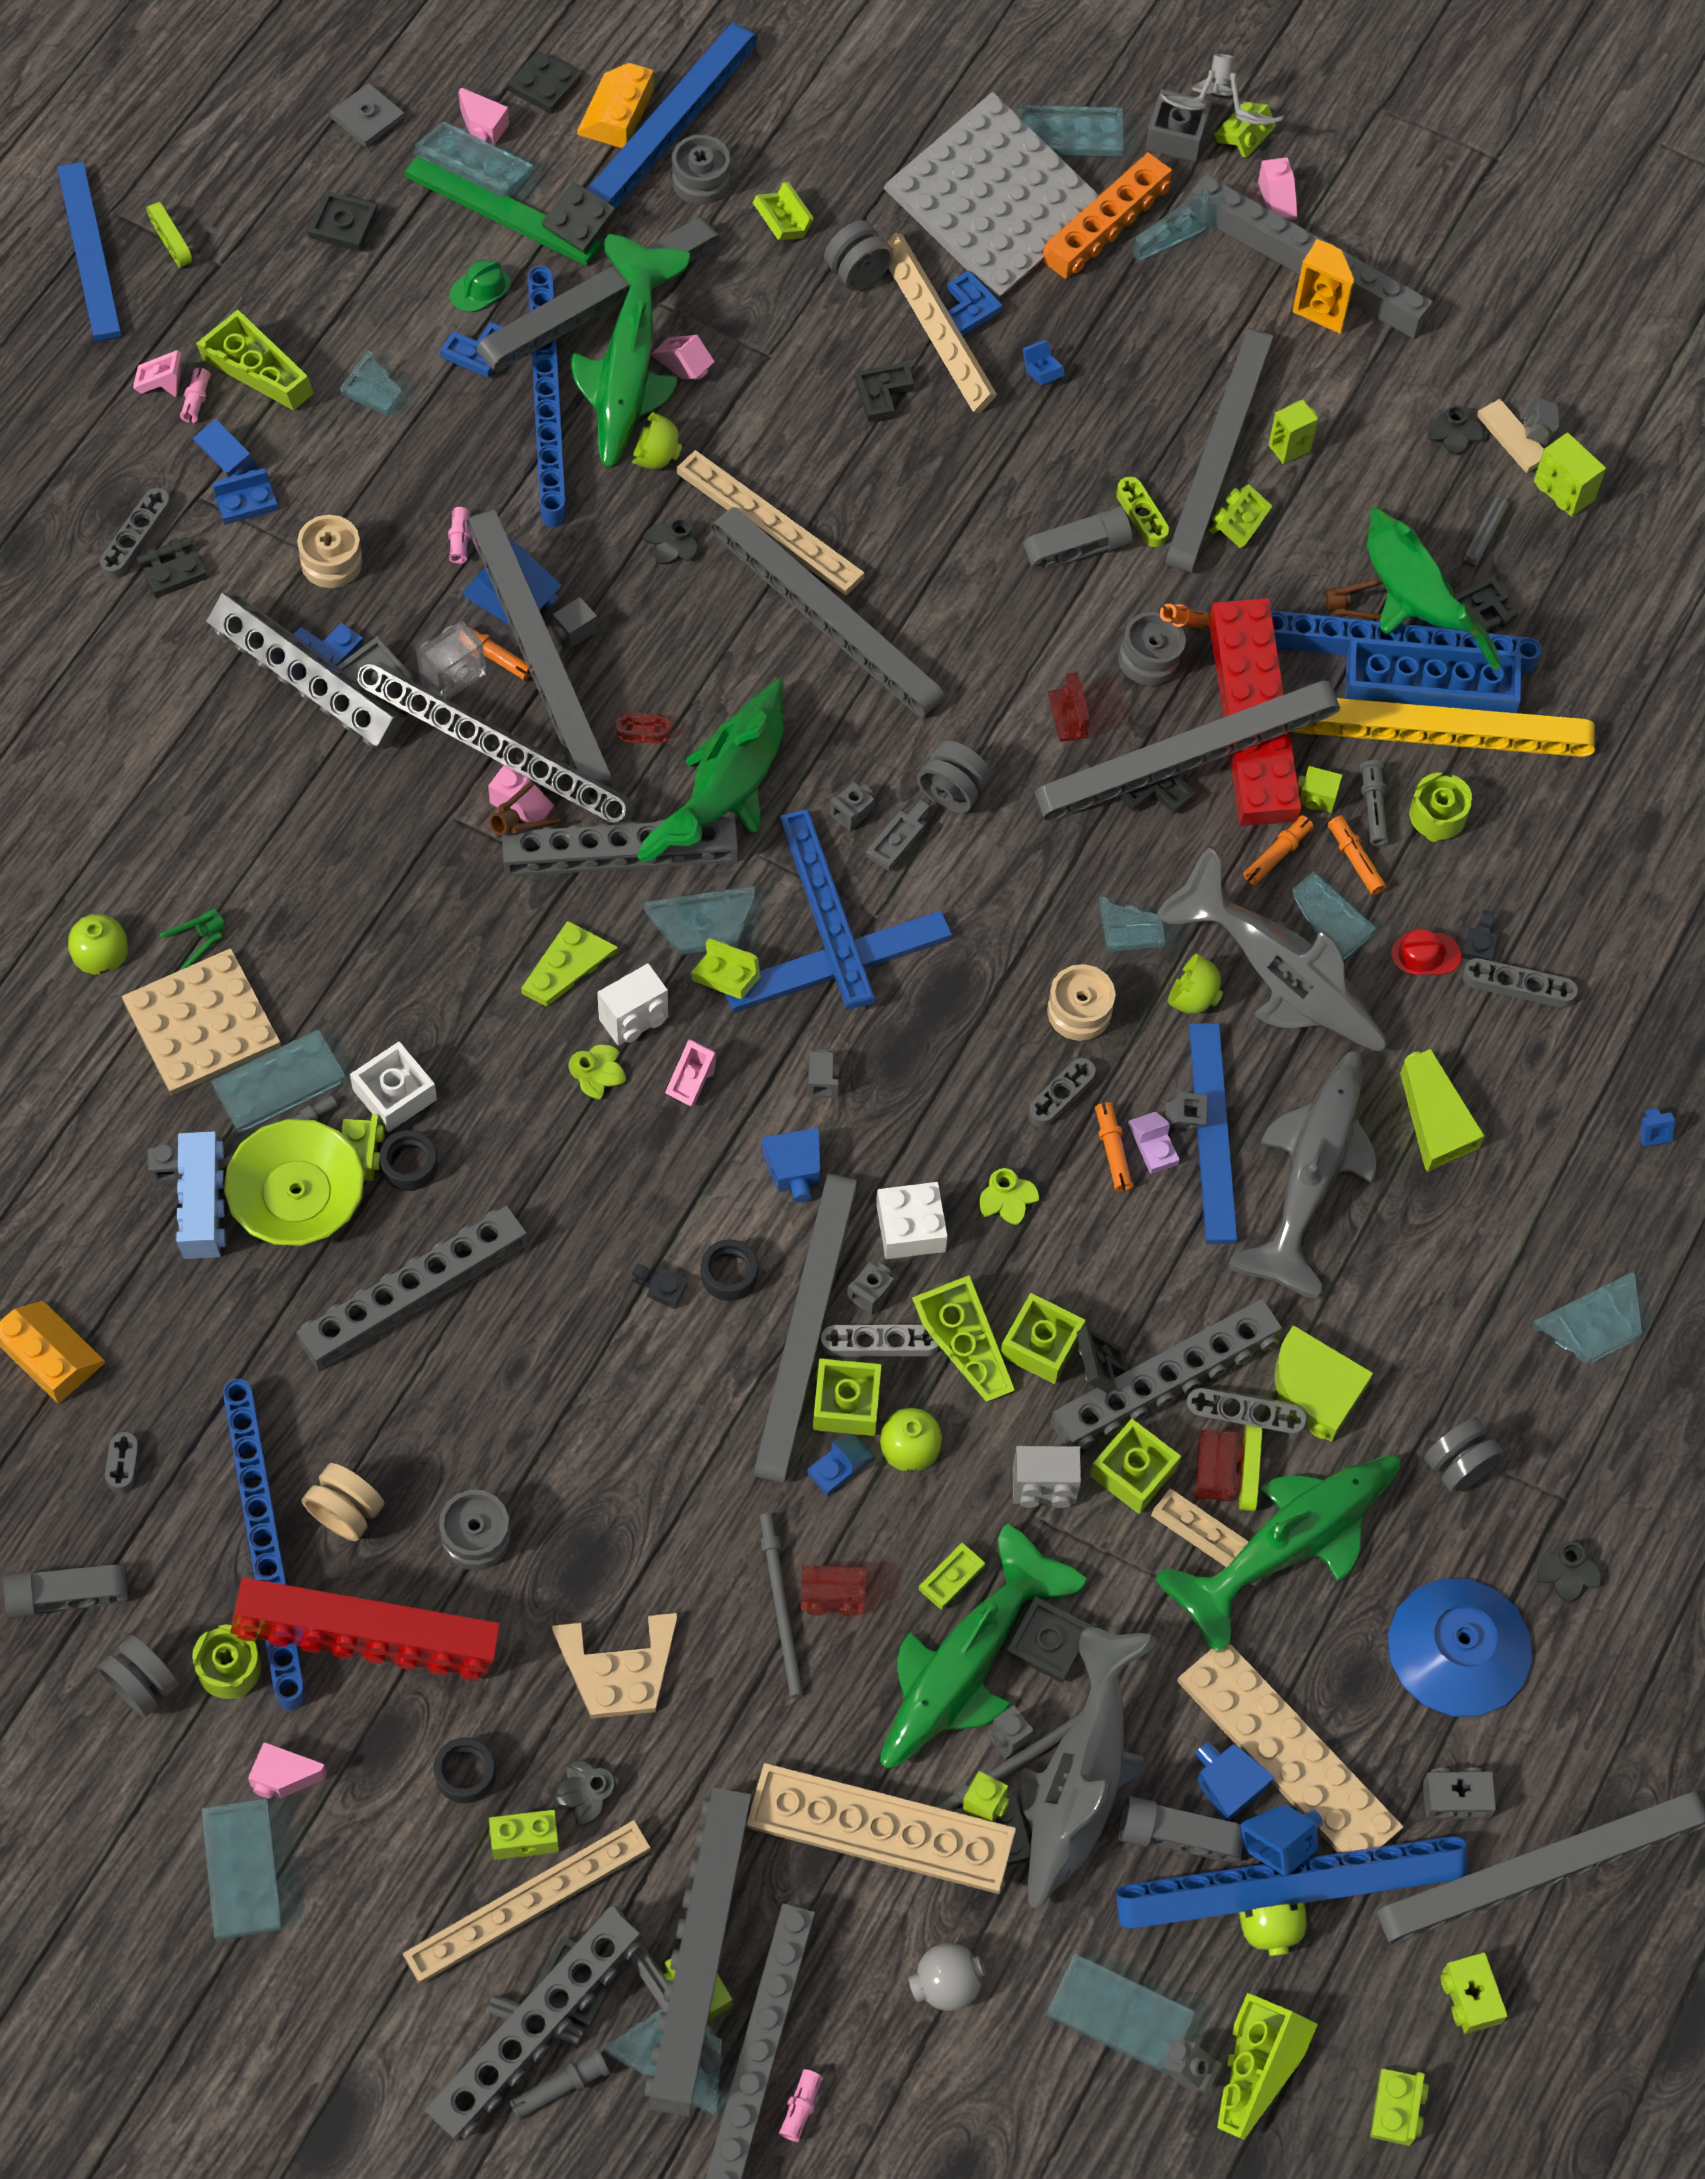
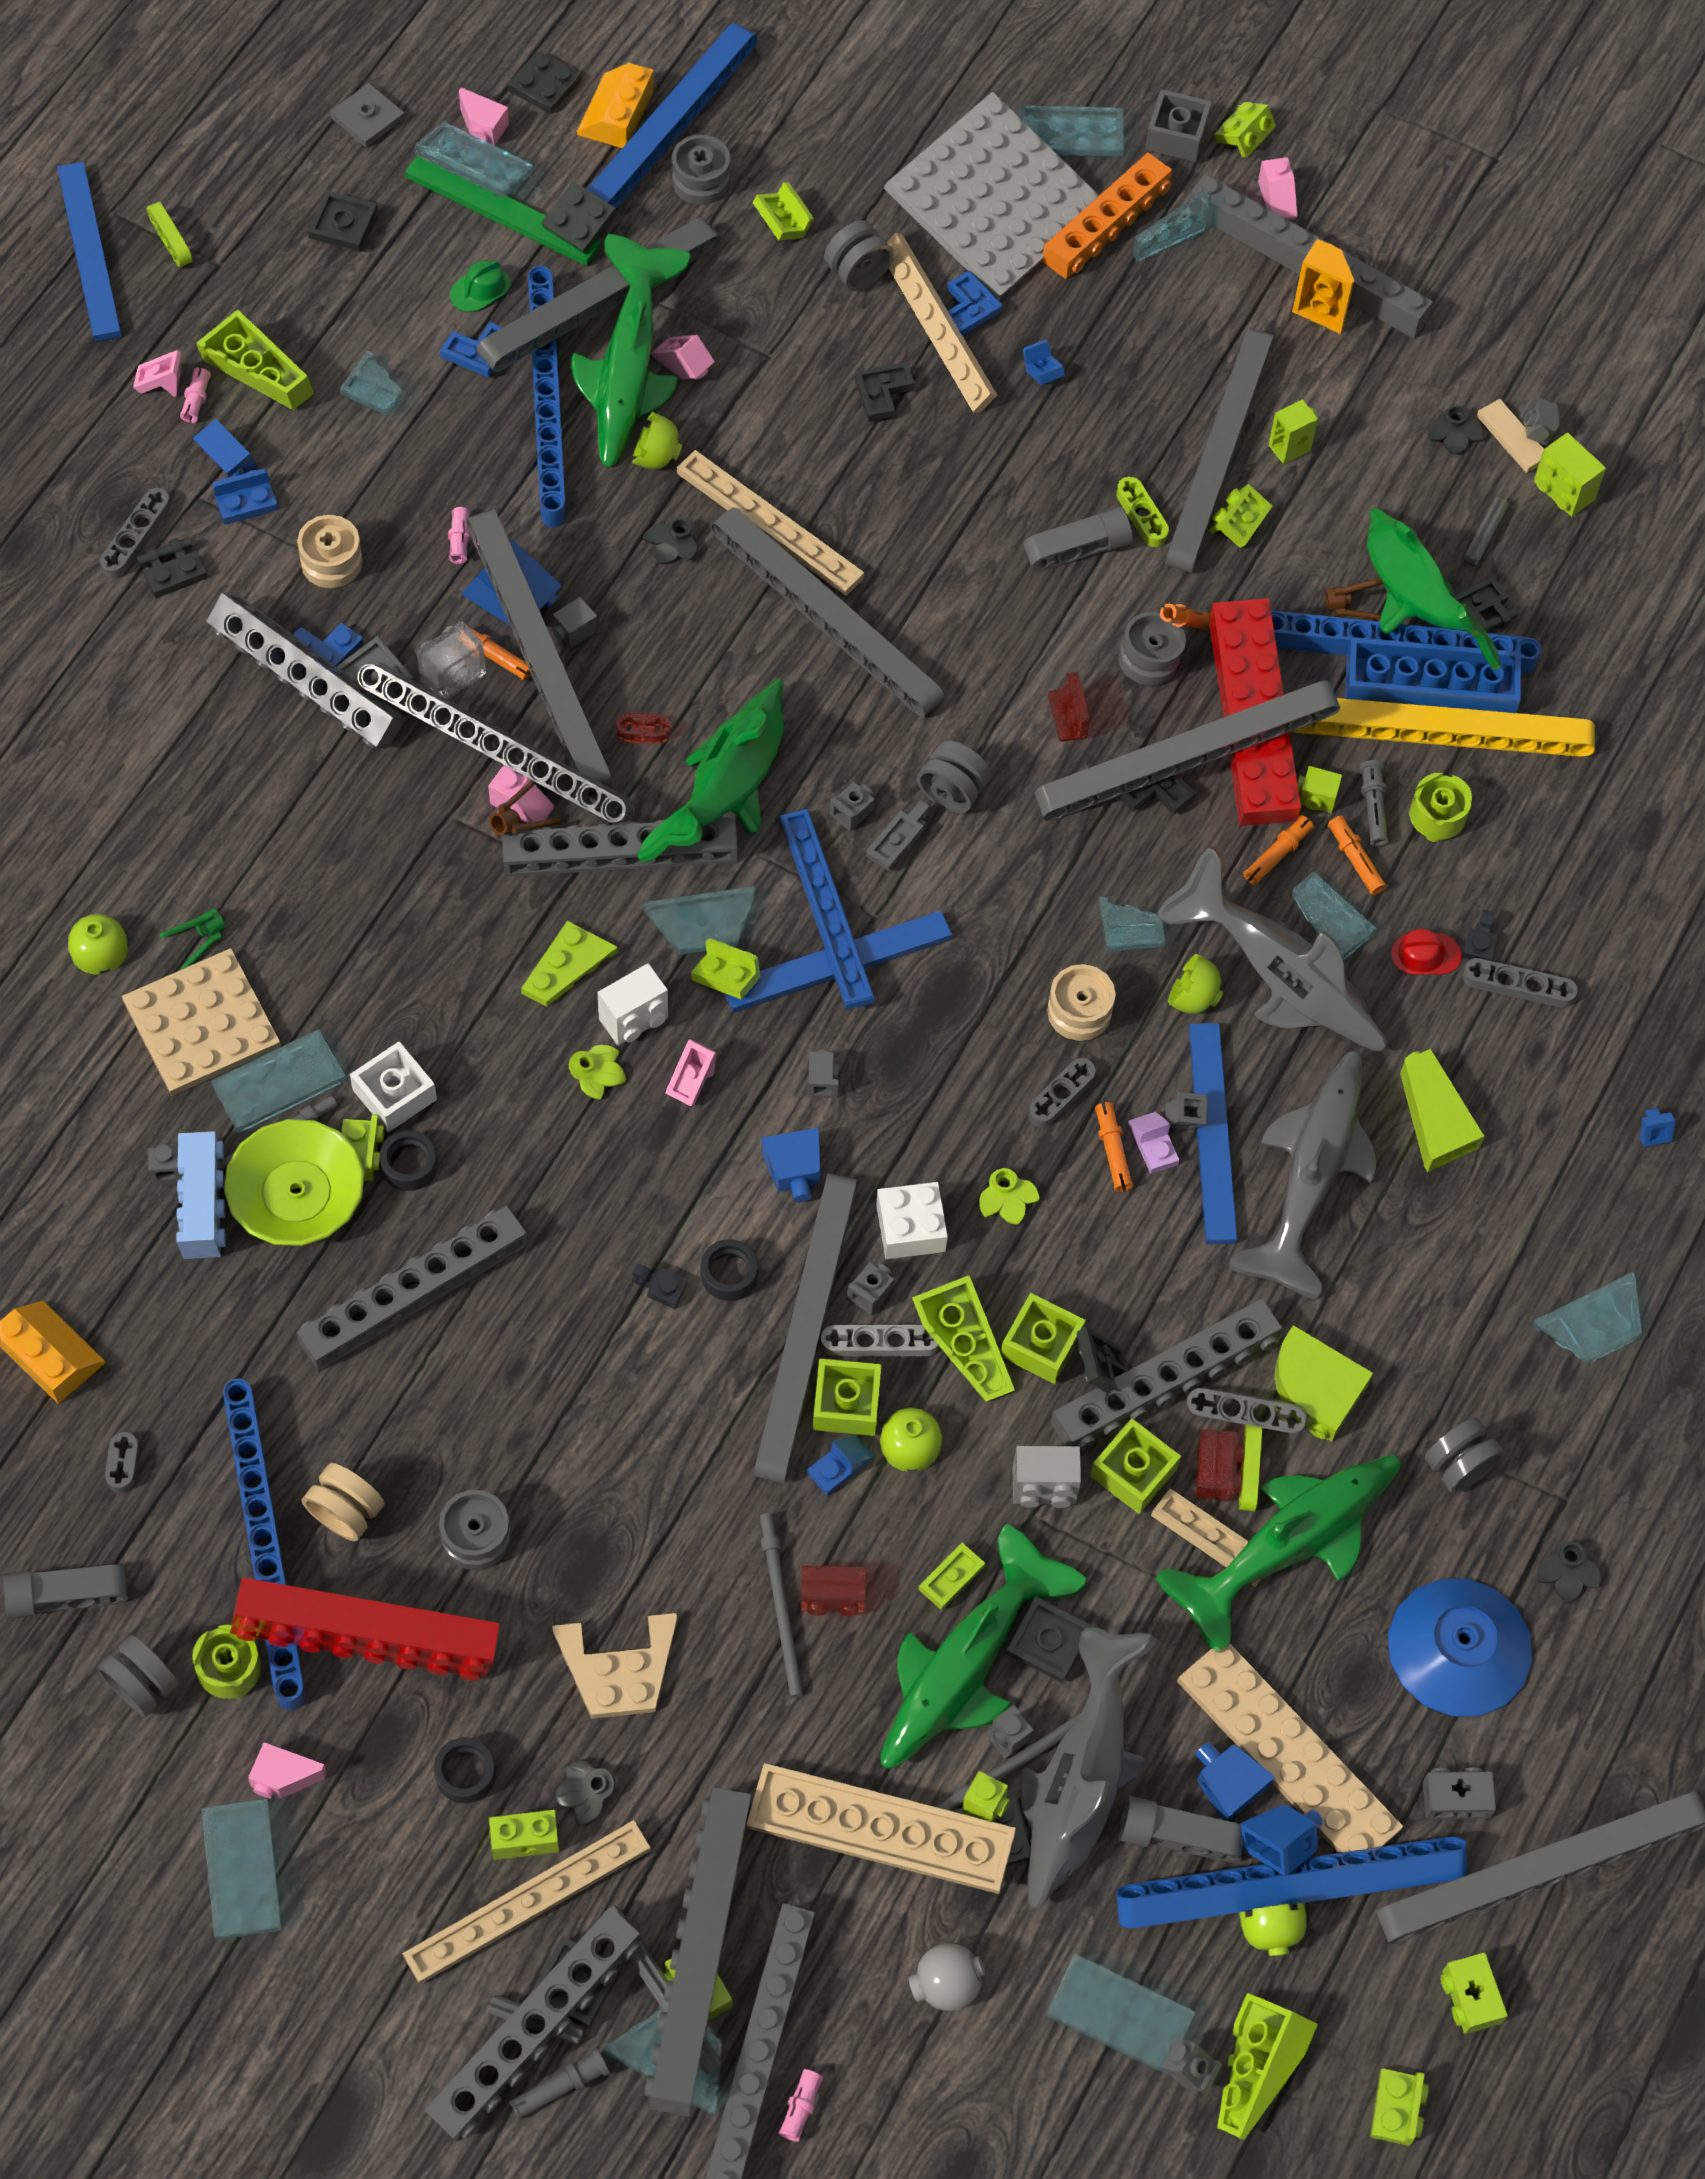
light grey plant [1160,54,1284,125] -> none

